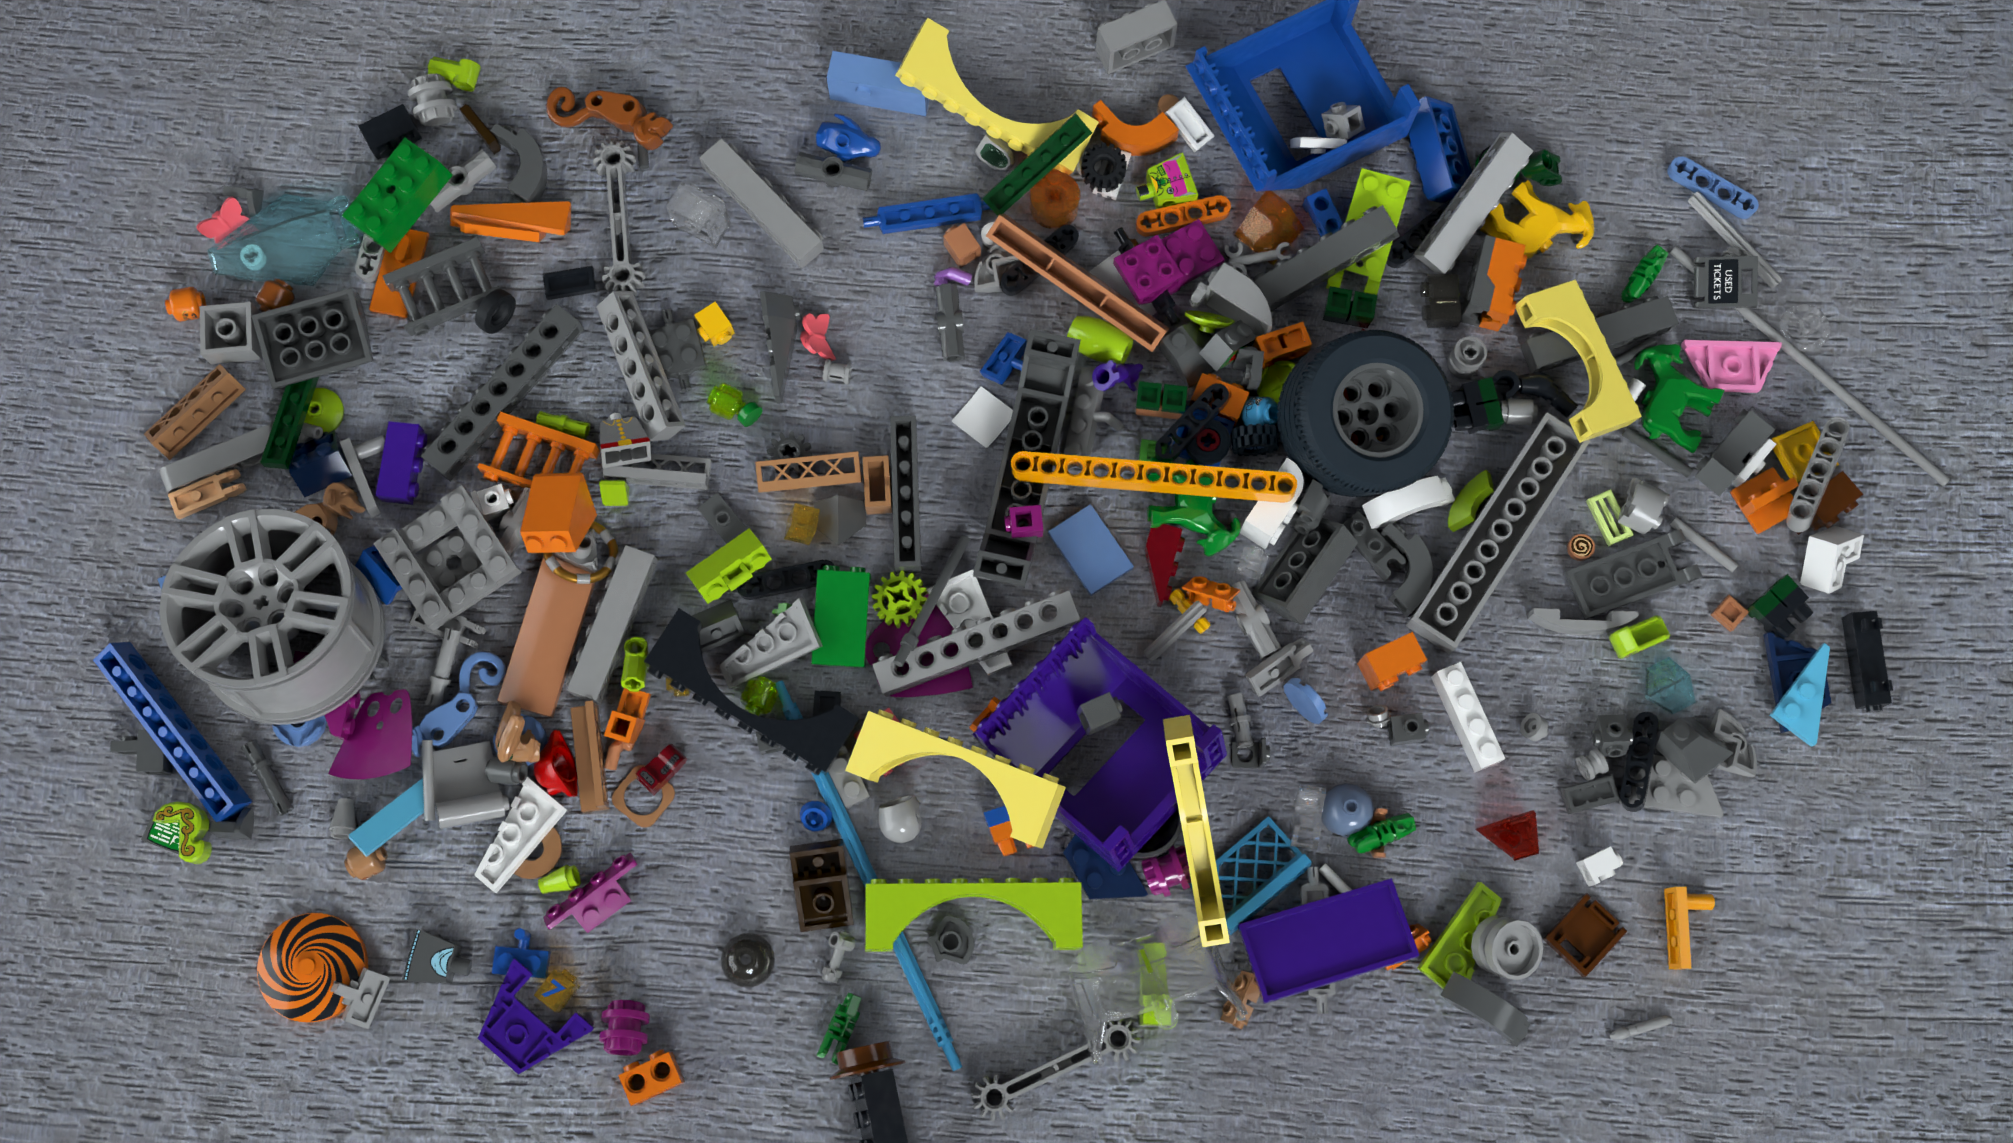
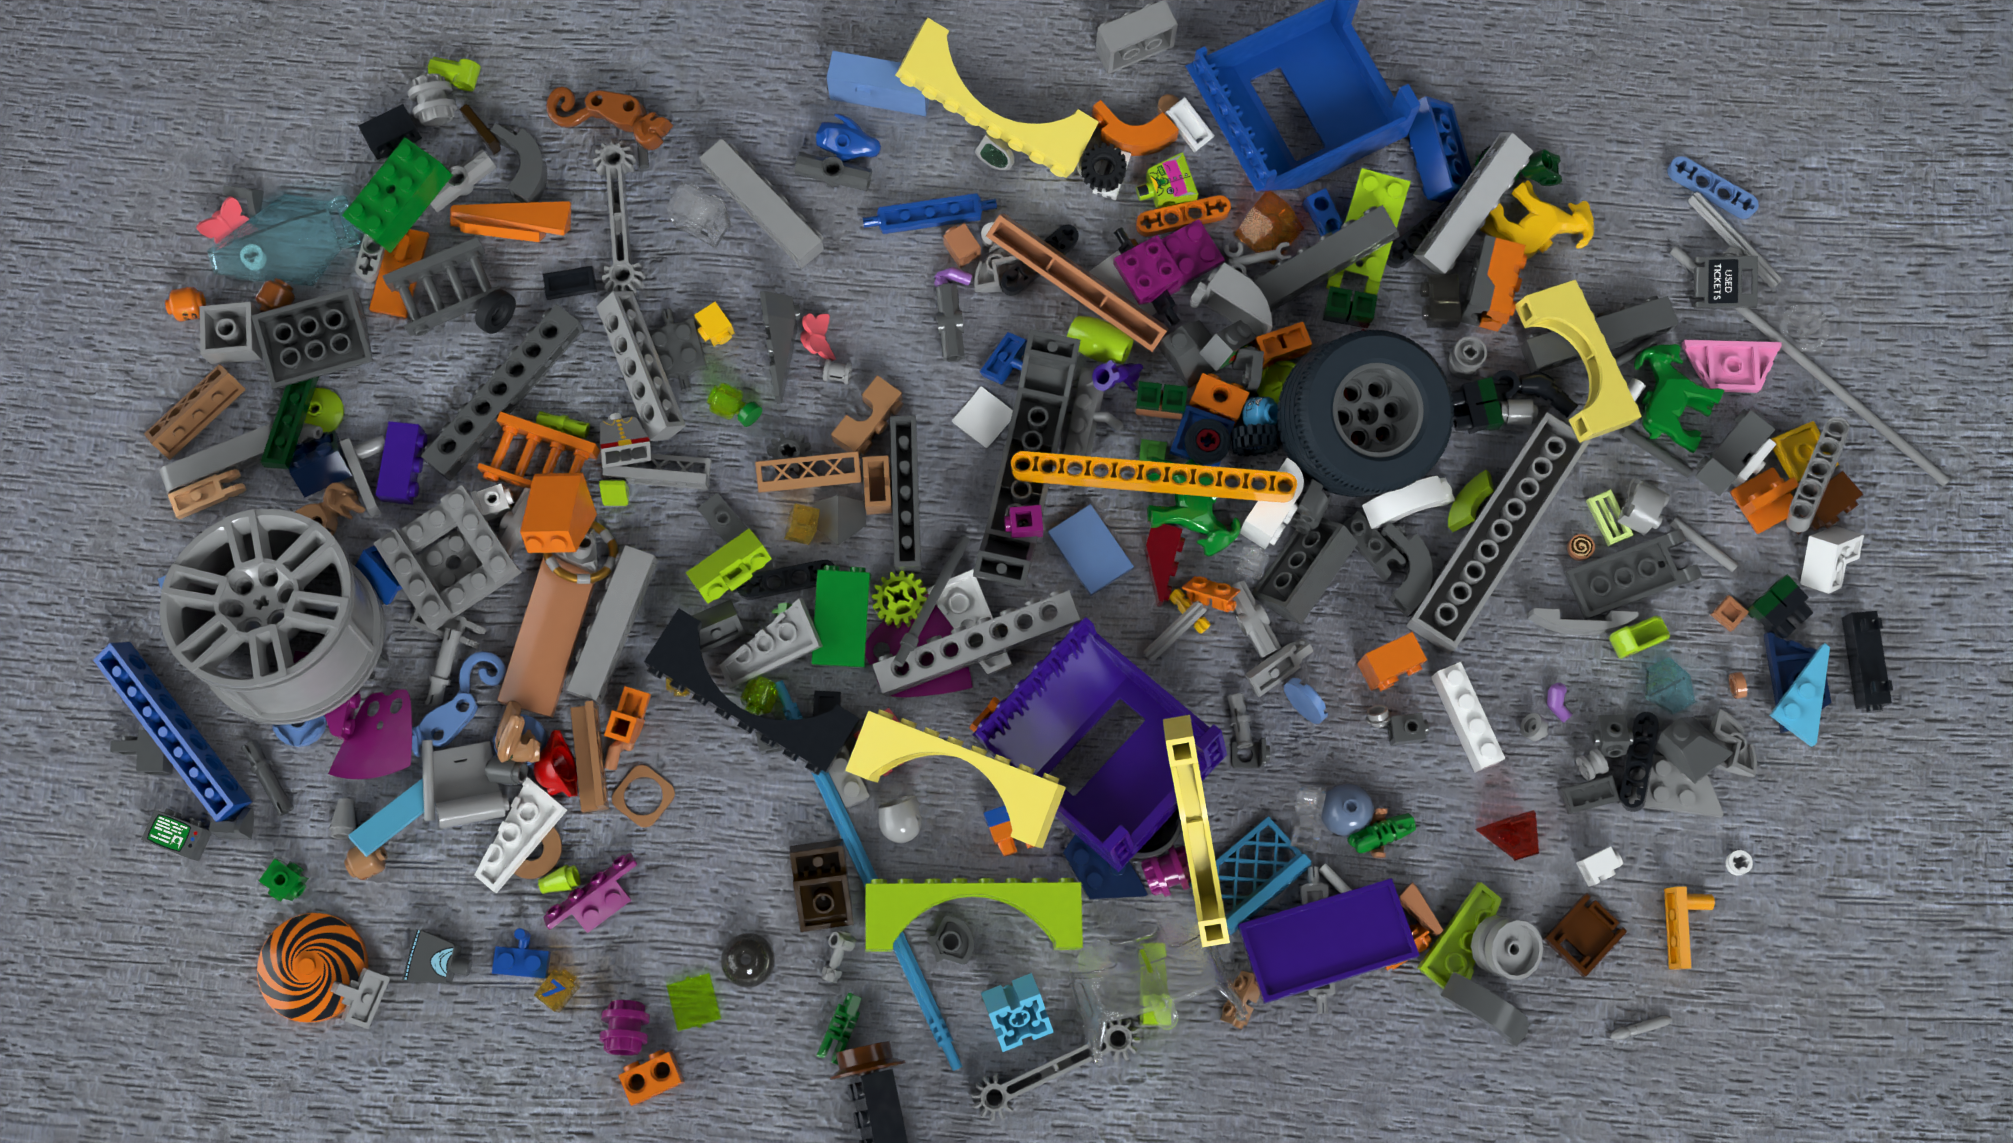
lime animal [153,802,212,864] -> none
dark purple wing [477,958,595,1075] -> none
lime piece [621,637,649,692] -> none
dark red leg [635,744,687,796] -> none
blue hat [800,801,832,831] -> none
dark green plate [982,113,1092,217] -> none
clear orange brick [1030,169,1080,229] -> none
dark grey brick [1076,692,1123,736] -> none
black beam [1155,383,1229,463] -> none
lime dish [1185,310,1235,333] -> none
white plate [1290,137,1347,154] -> none
light grey brick [1322,102,1365,140] -> none
green hinge [1621,245,1668,303] -> none
none -> green brick [259,858,309,902]
none -> clear neon green piece [666,973,722,1032]
none -> medium nougat arch [831,375,903,456]
none -> medium azure brick [981,973,1054,1052]
none -> nougat slope [1398,882,1444,936]
none -> medium lavender arm [1547,683,1573,723]
none -> white bush [1725,850,1753,876]
none -> nougat tile [1729,672,1747,699]

